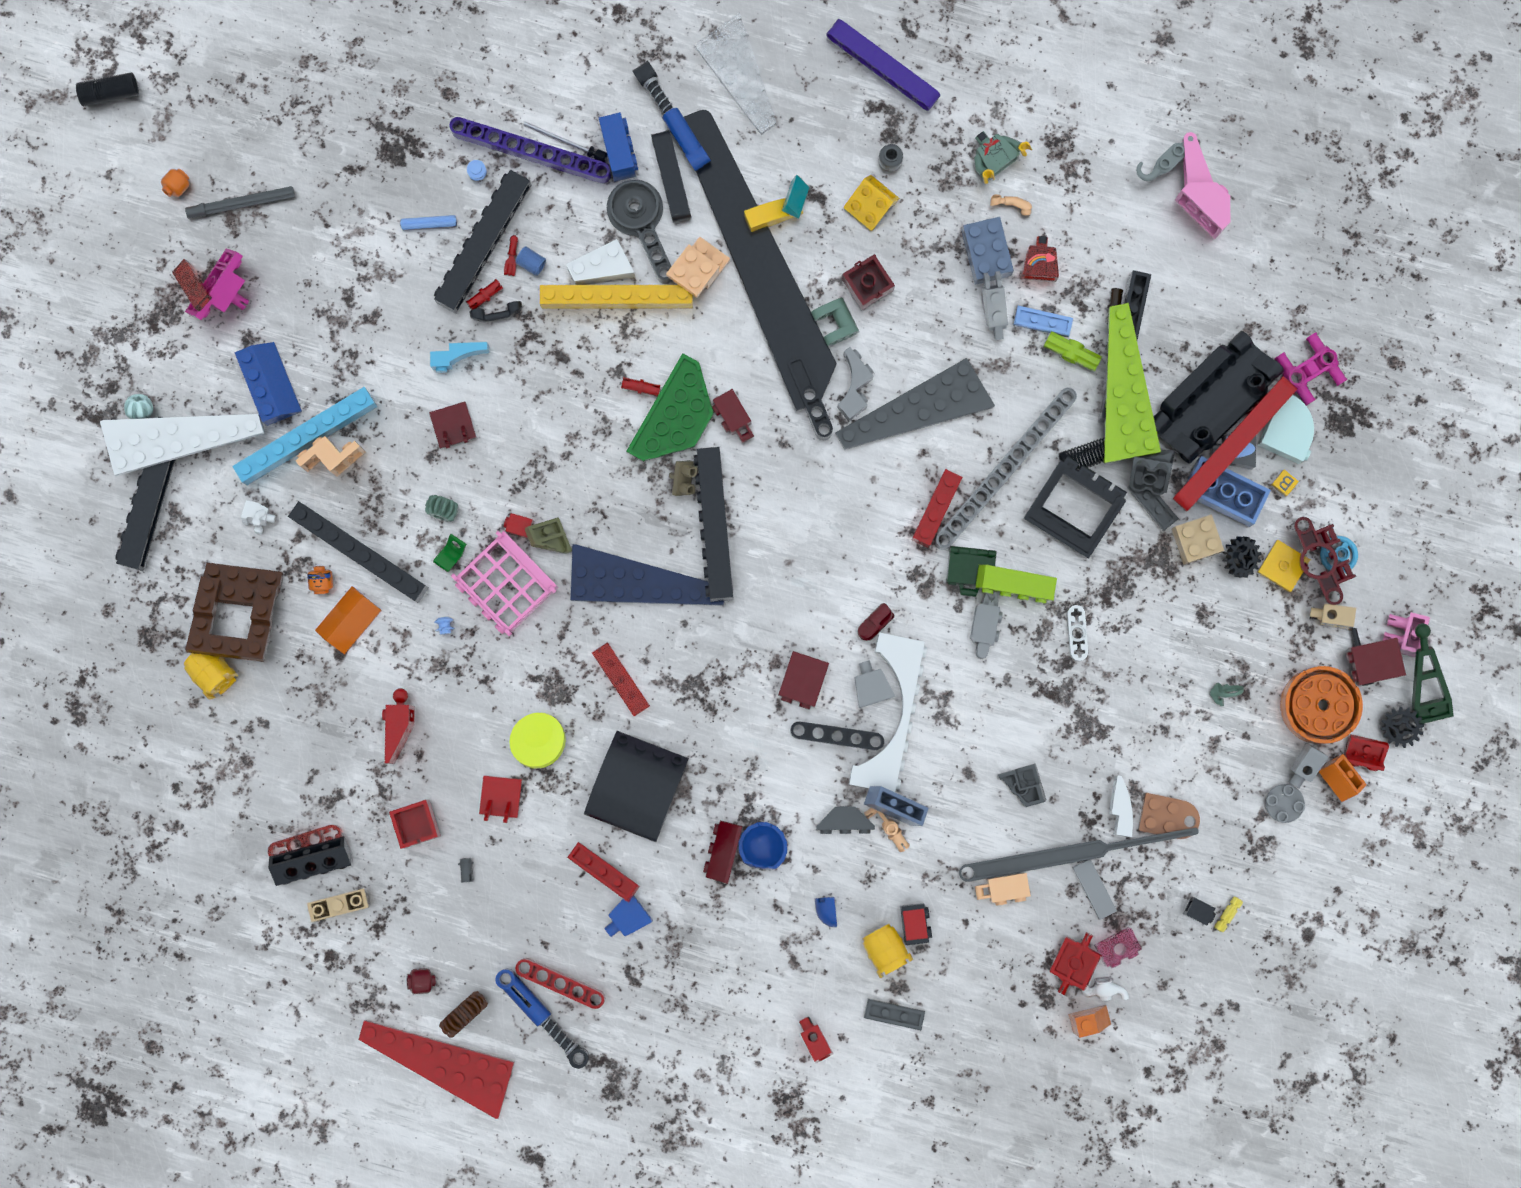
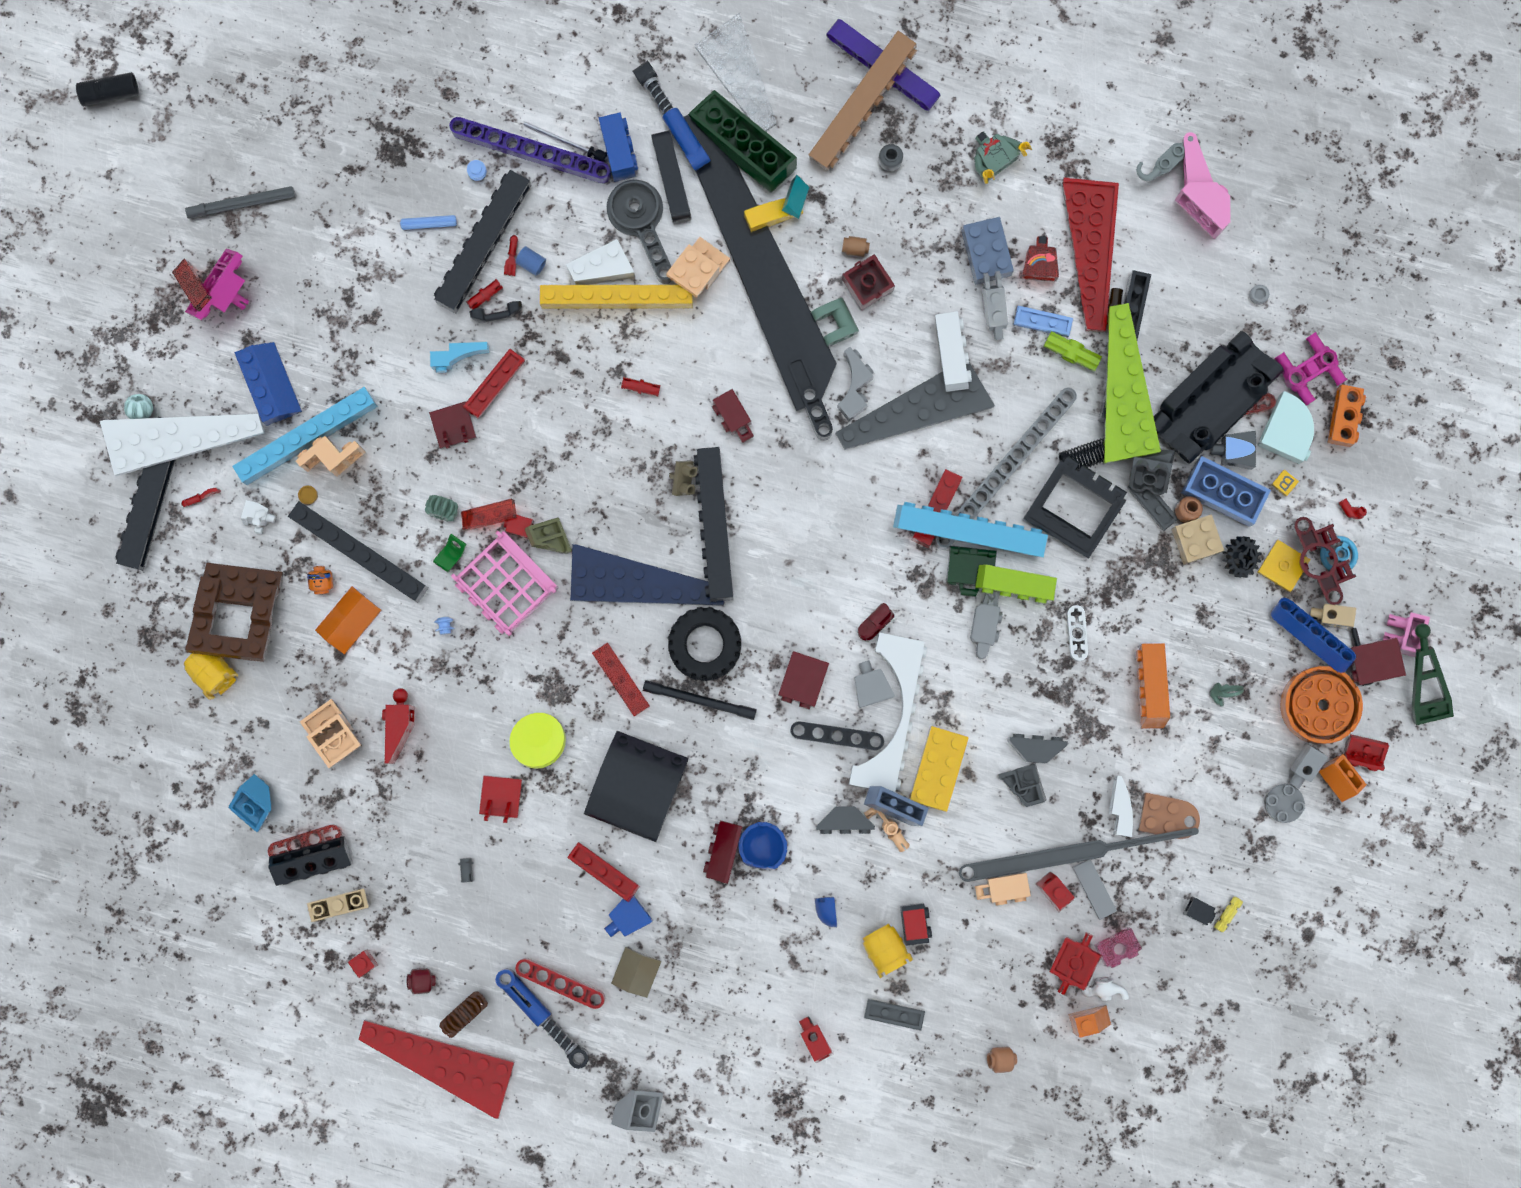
orange head [161,169,189,197] -> none
red piece [389,800,441,849] -> none
green plate [626,353,714,462] -> none
yellow bracket [844,175,900,231] -> none
light nougat arm [990,194,1032,215] -> none
red beam [1173,376,1298,511] -> none
black gear [1381,705,1424,748] -> none
none -> red piece [181,488,221,507]
none -> dark azure slope [228,774,272,832]
none -> pearl gold piece [298,485,318,505]
none -> light nougat bracket [300,699,362,768]
none -> red brick [348,949,378,978]
none -> clear red tile [461,498,517,531]
none -> red tile [463,349,525,419]
none -> dark tan slope [611,947,661,998]
none -> light grey slope [611,1090,663,1132]
none -> black piece [642,680,757,720]
none -> black tyre [668,607,741,681]
none -> dark green slope [688,90,797,193]
none -> medium nougat brick [808,30,917,171]
none -> medium nougat brick [842,236,870,257]
none -> medium azure brick [893,502,1048,557]
none -> yellow brick [909,726,969,812]
none -> white brick [935,311,972,392]
none -> nougat head [987,1047,1017,1073]
none -> dark grey slope [1007,734,1068,764]
none -> red torso [1036,872,1075,912]
none -> red wing [1062,177,1119,332]
none -> orange wedge [1136,643,1170,729]
none -> nougat head [1175,496,1203,523]
none -> light grey tile [1249,285,1270,305]
none -> blue beam [1271,598,1356,673]
none -> orange brick [1327,384,1366,447]
none -> red arm [1338,498,1367,520]

